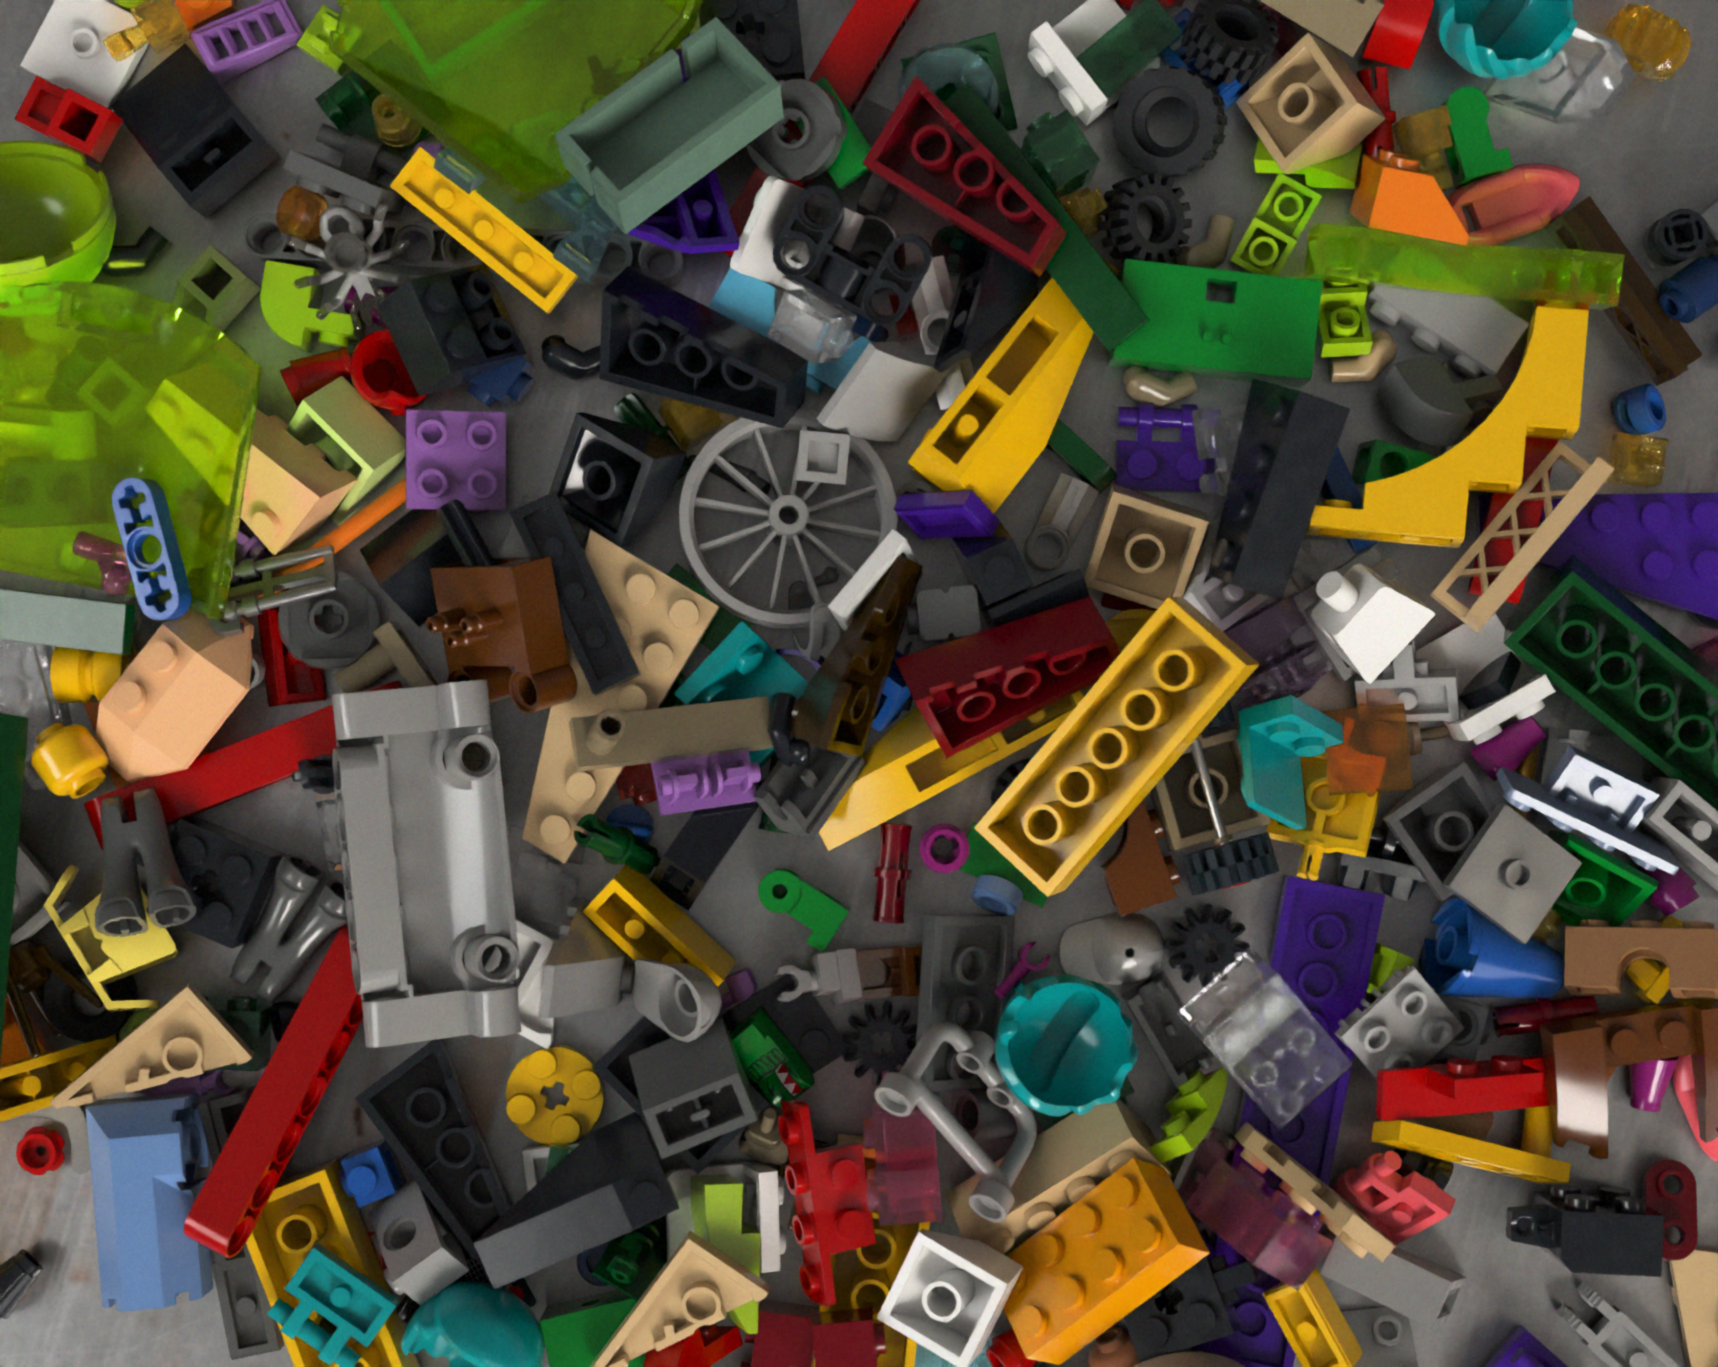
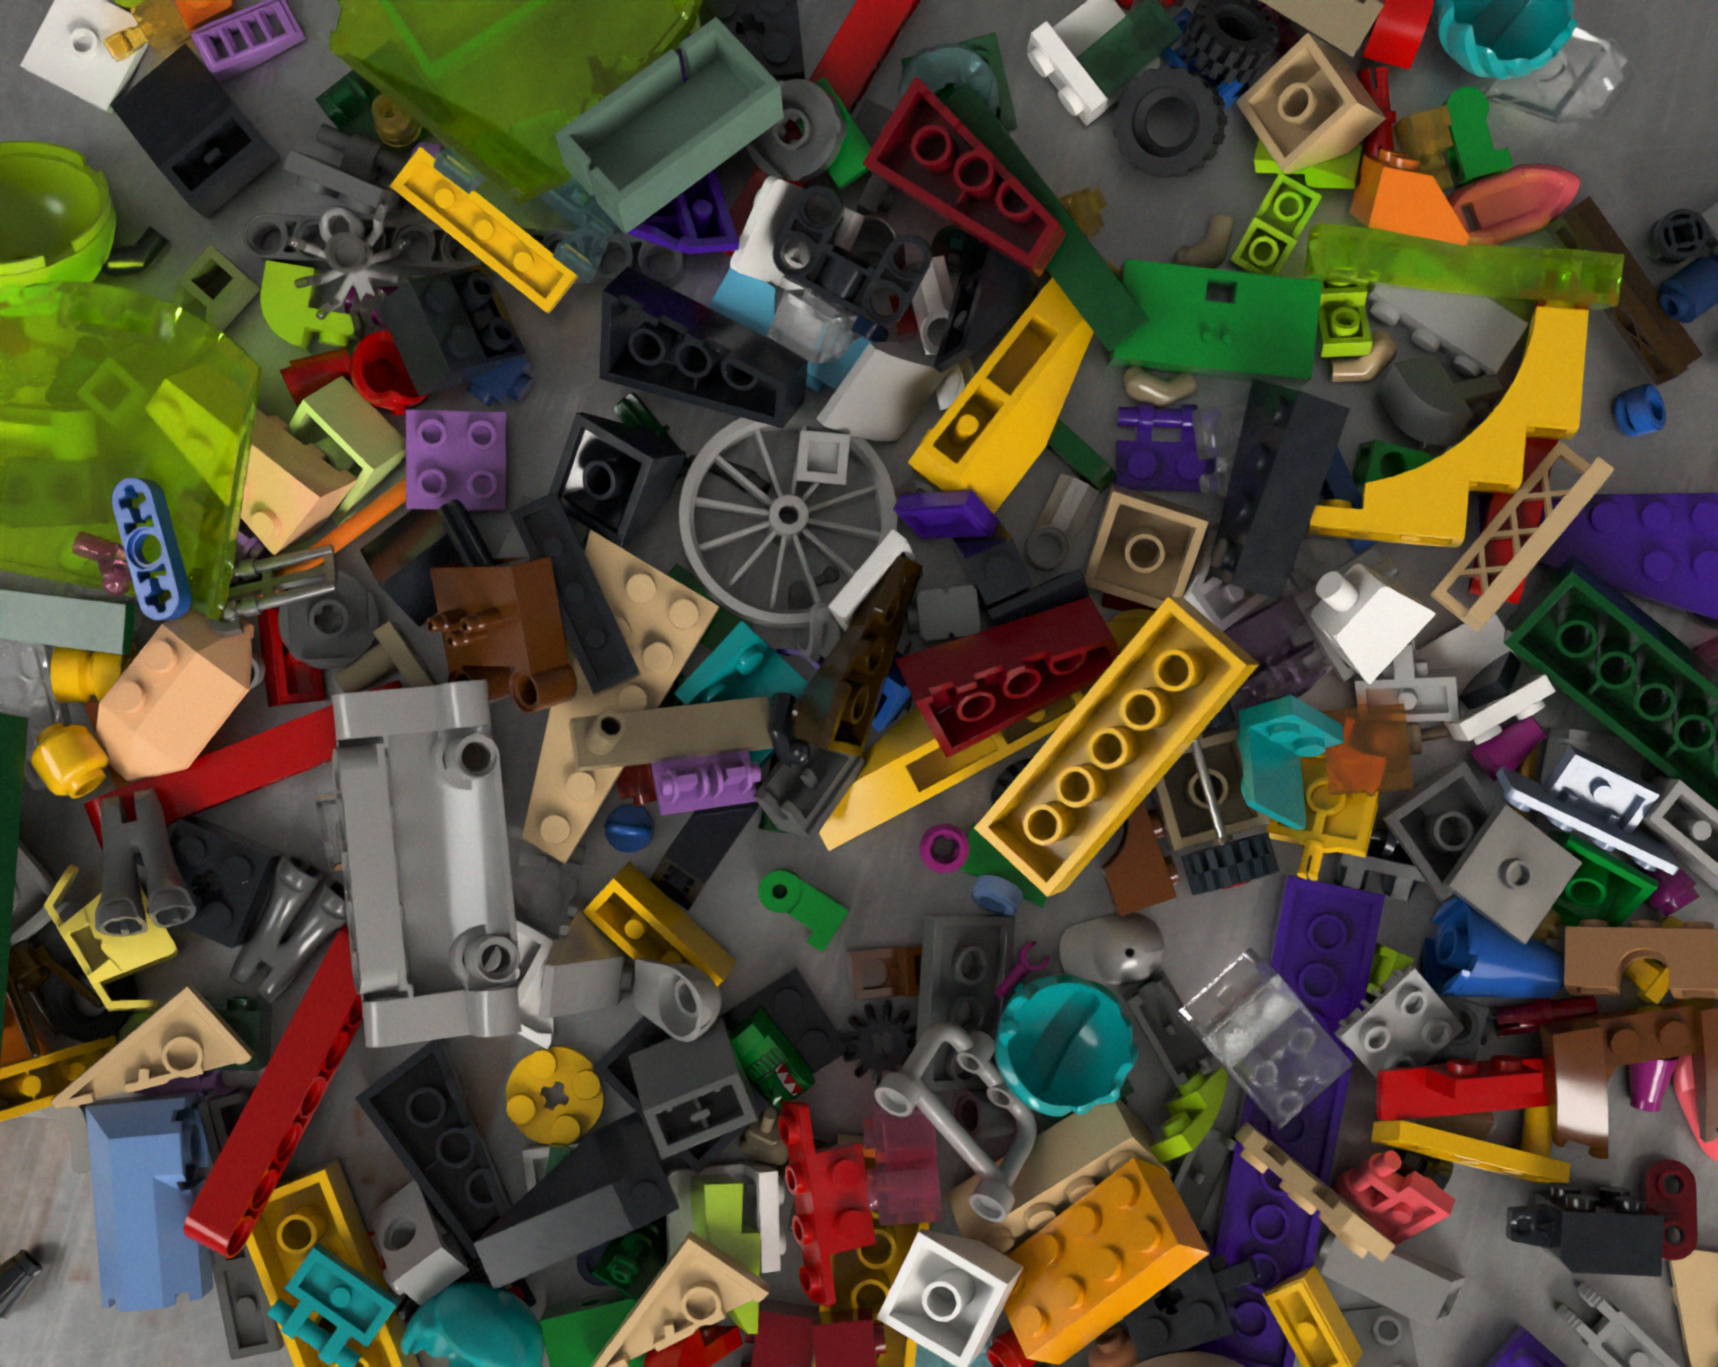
red brick [14,76,124,164] -> none
red plate [16,1126,65,1175] -> none
black hinge [271,1001,300,1042] -> none
clear orange tile [276,185,329,241] -> none
black axle [292,755,335,794] -> none
lime tile [296,4,368,76] -> none
blue brick [339,1139,407,1208] -> none
black arm [541,335,600,380] -> none
dark green axle [574,814,660,875] -> none
clear yellow piece [658,398,723,452] -> none
medium lavender hand [720,968,757,1012] -> none
light grey piece [773,948,862,1005] -> none
dark red pin [873,823,912,924] -> none
clear green brick [1021,109,1100,202] -> none
black tyre [1097,173,1192,264] -> none
black gear [1164,903,1250,988] -> none
clear pink brick [1185,1158,1334,1290] -> none
clear yellow gear [1601,4,1693,82] -> none
clear yellow piece [1606,433,1669,489] -> none

